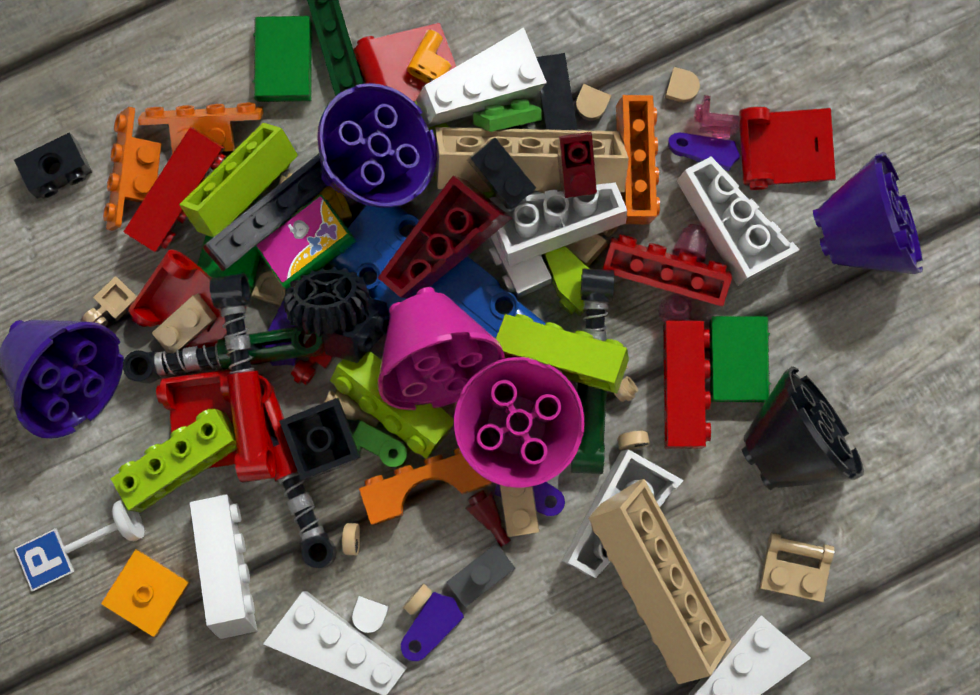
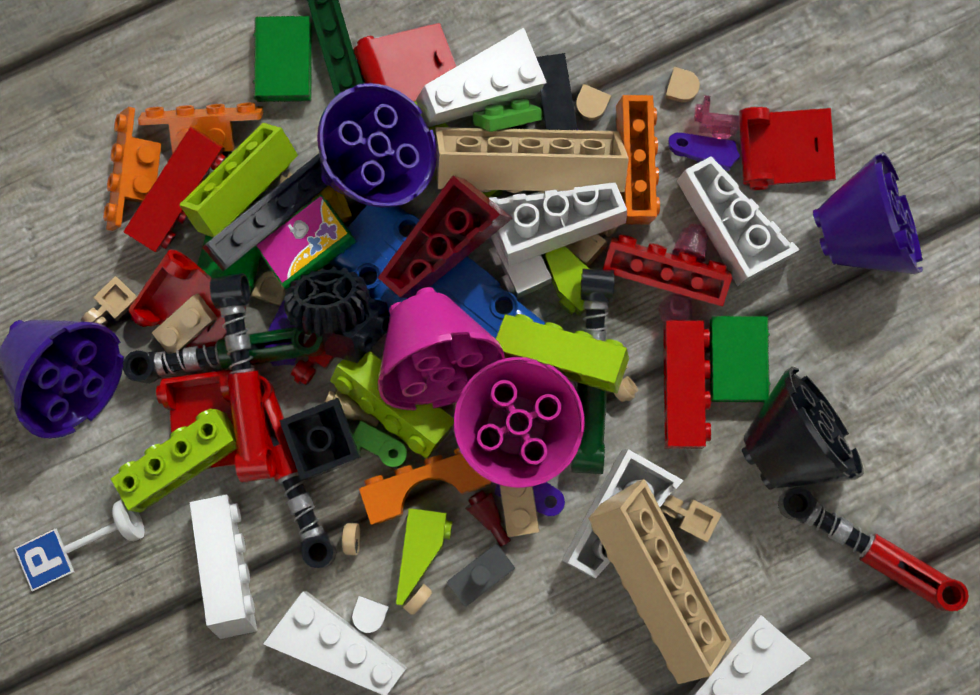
black brick [14,132,92,199] -> none
light orange plate [101,549,190,637] -> none
dark purple piece [401,592,464,661] -> none
light orange piece [407,30,451,84] -> none
black brick [467,137,536,209] -> none
dark red slope [557,132,597,198] -> none
tan tile [617,431,650,450] -> none
tan plate [759,532,834,602] -> none
none -> lime slope [396,508,453,605]
none -> tan plate [660,495,722,542]
none -> piece [778,487,969,611]

